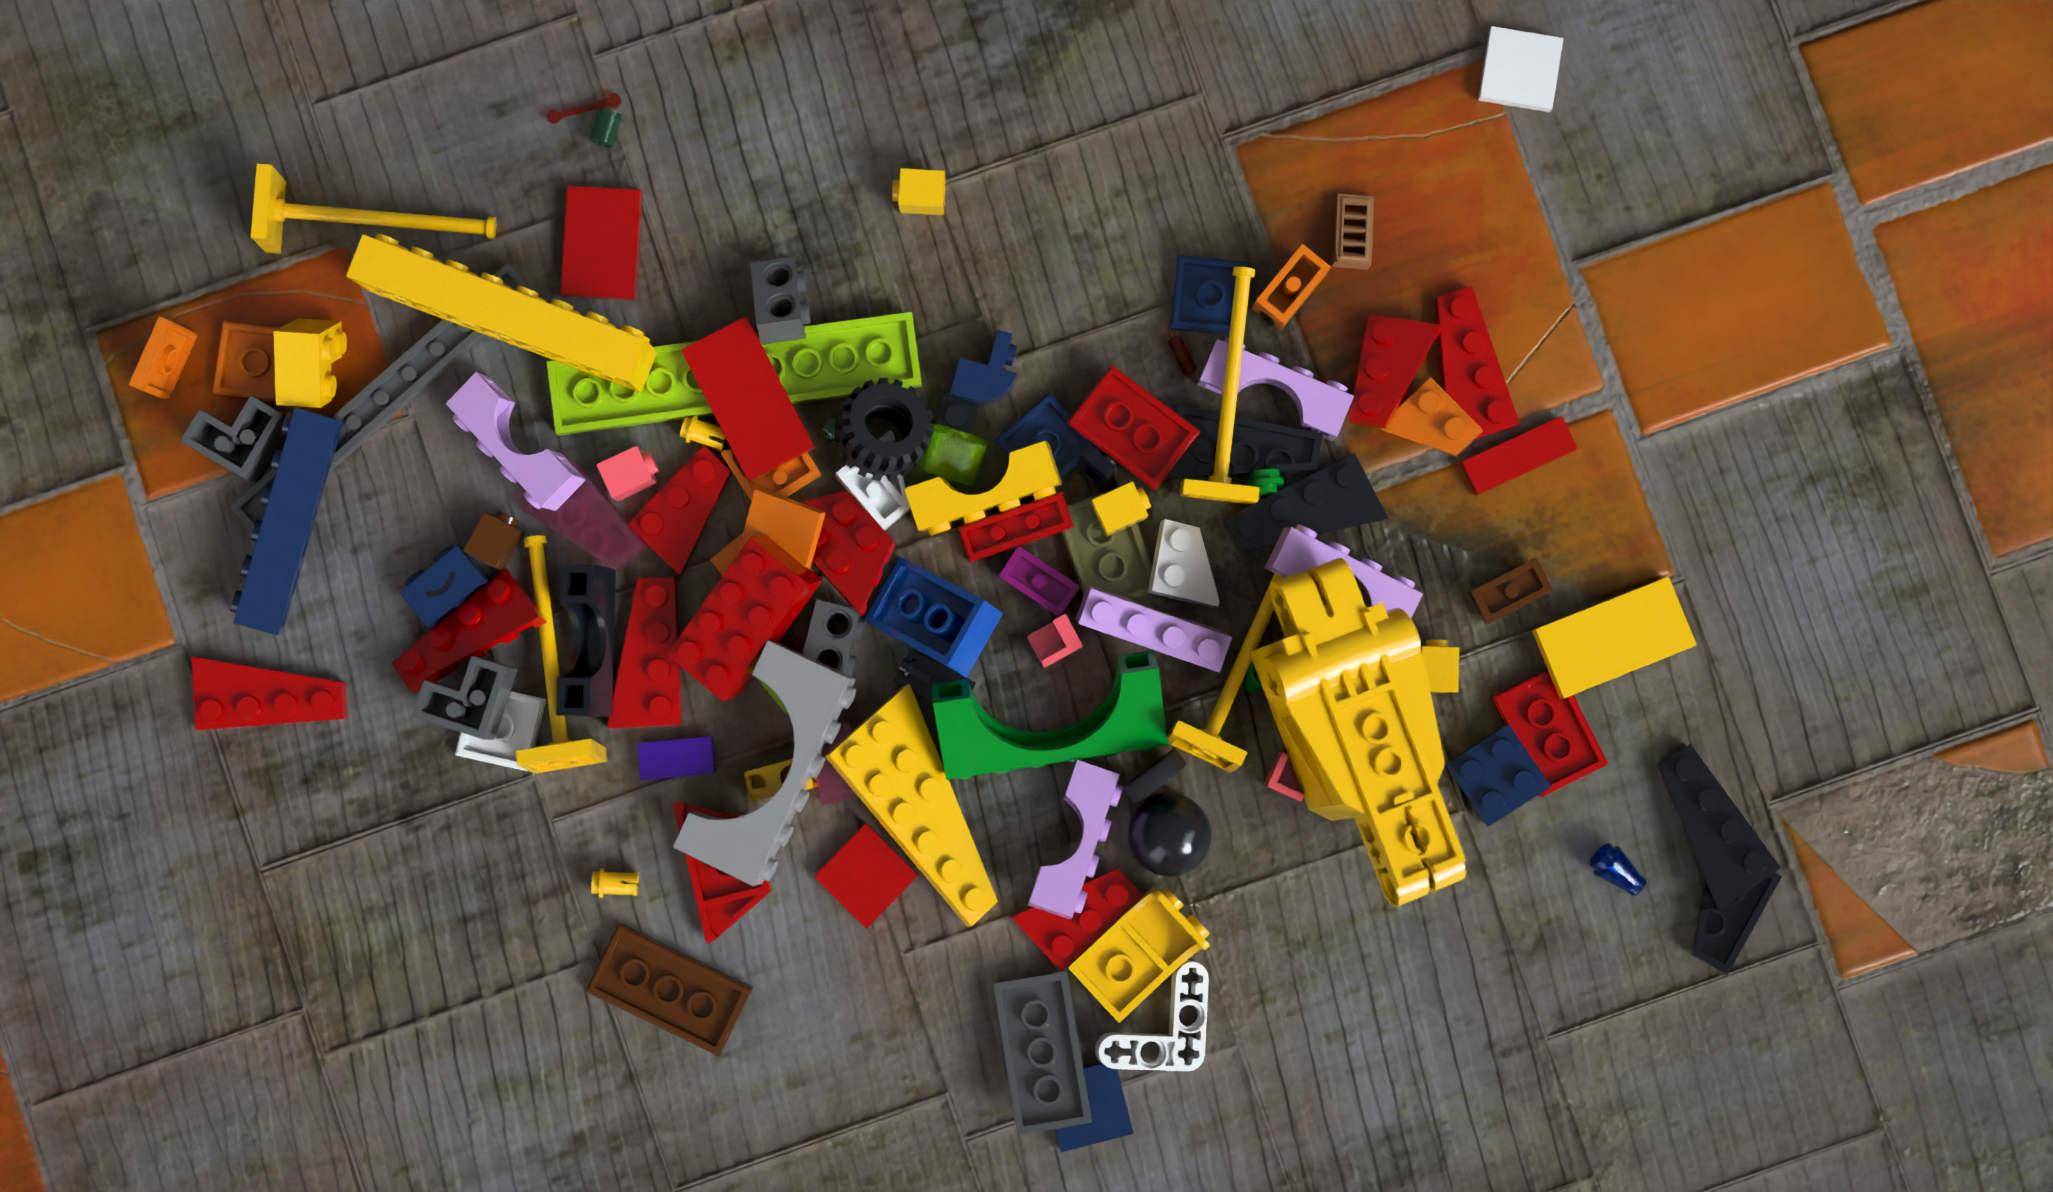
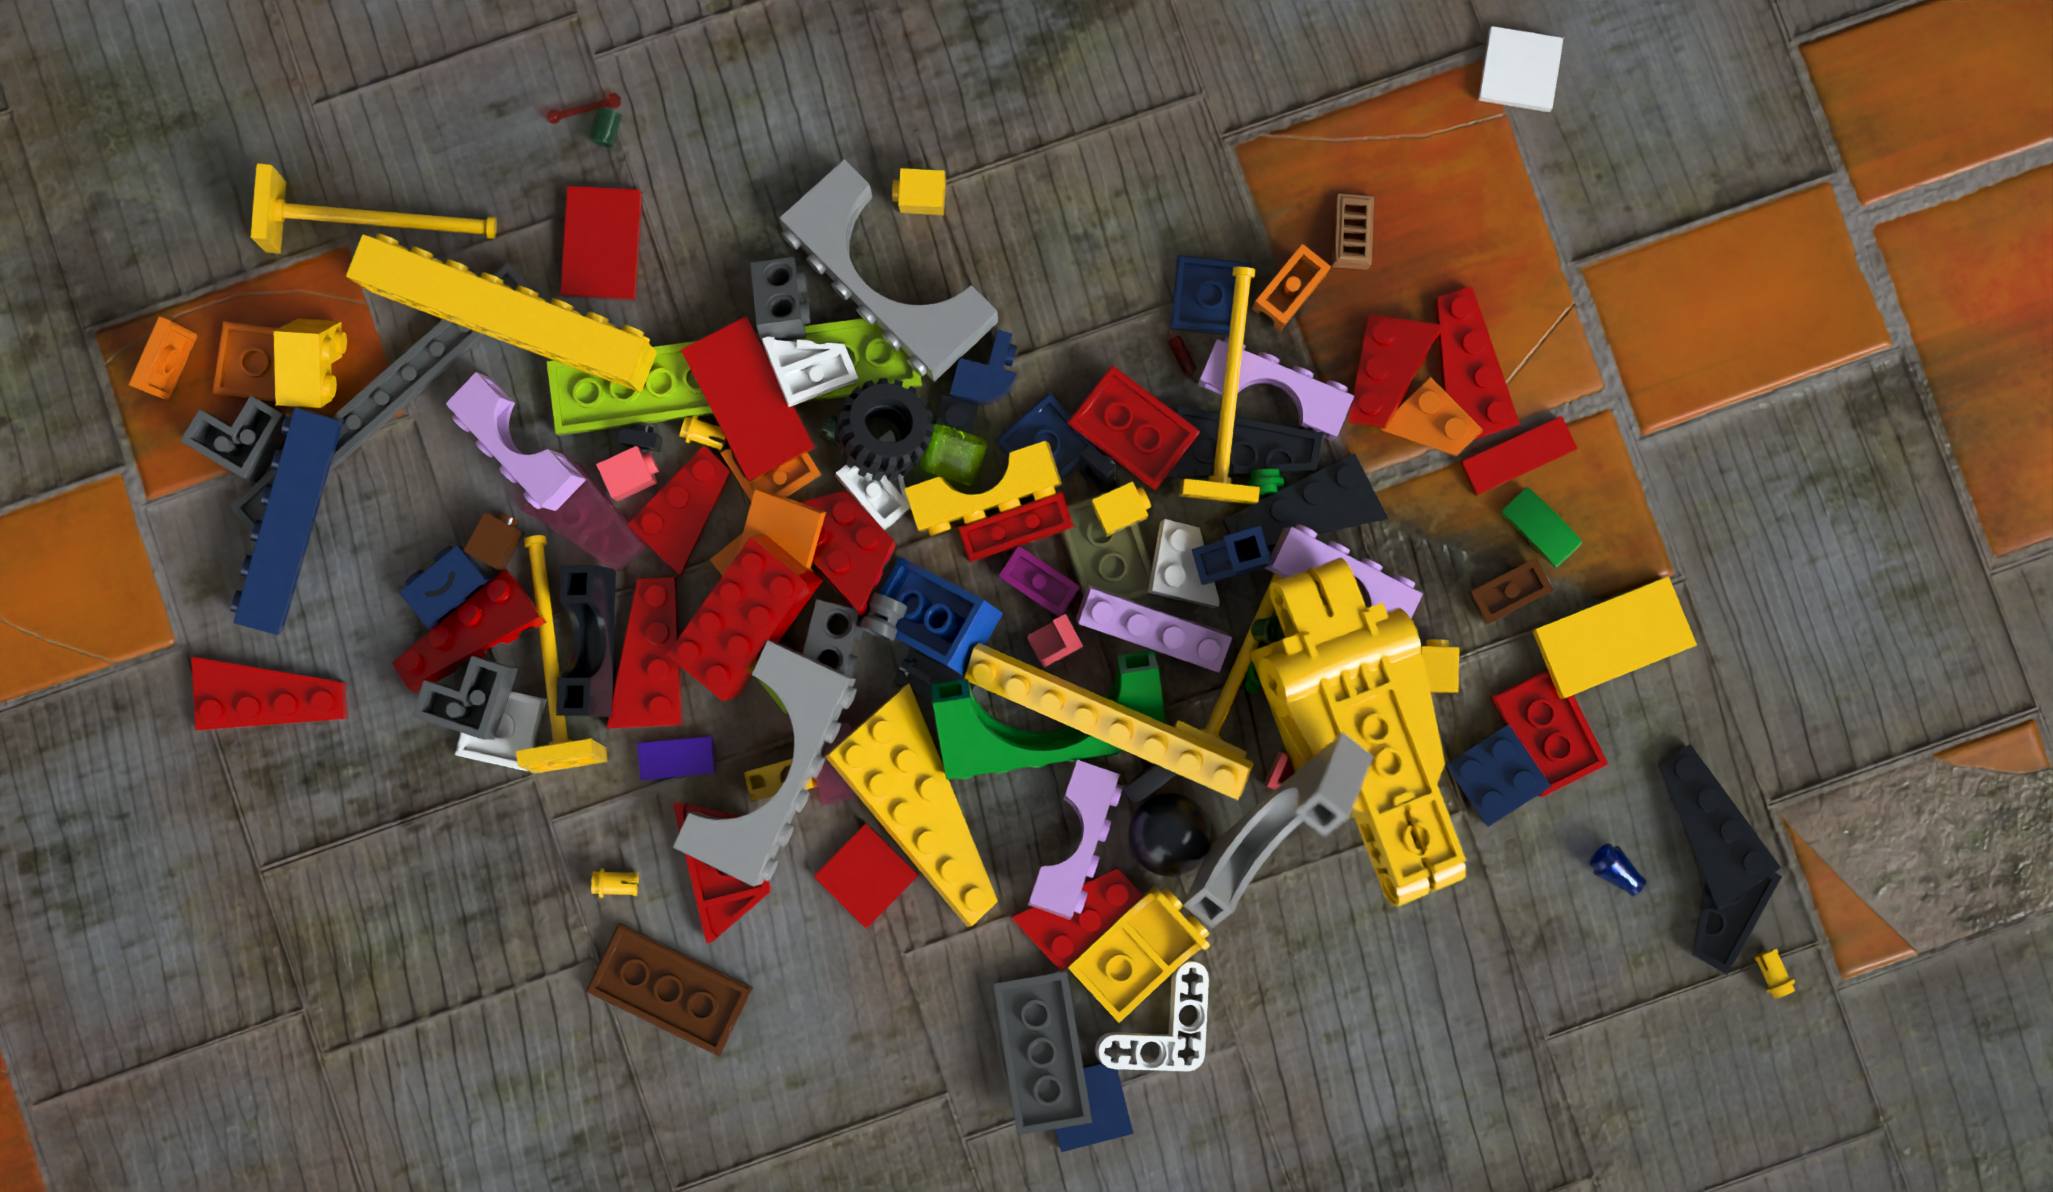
none -> black plate [618,423,663,452]
none -> white wing [762,337,858,407]
none -> light grey arch [780,159,998,381]
none -> dark grey wheel [859,593,908,642]
none -> yellow plate [964,643,1254,800]
none -> light grey arch [1183,732,1373,928]
none -> dark blue brick [1191,526,1273,586]
none -> clear green hinge [1251,616,1286,644]
none -> green slope [1501,486,1583,569]
none -> yellow pin [1754,948,1795,999]

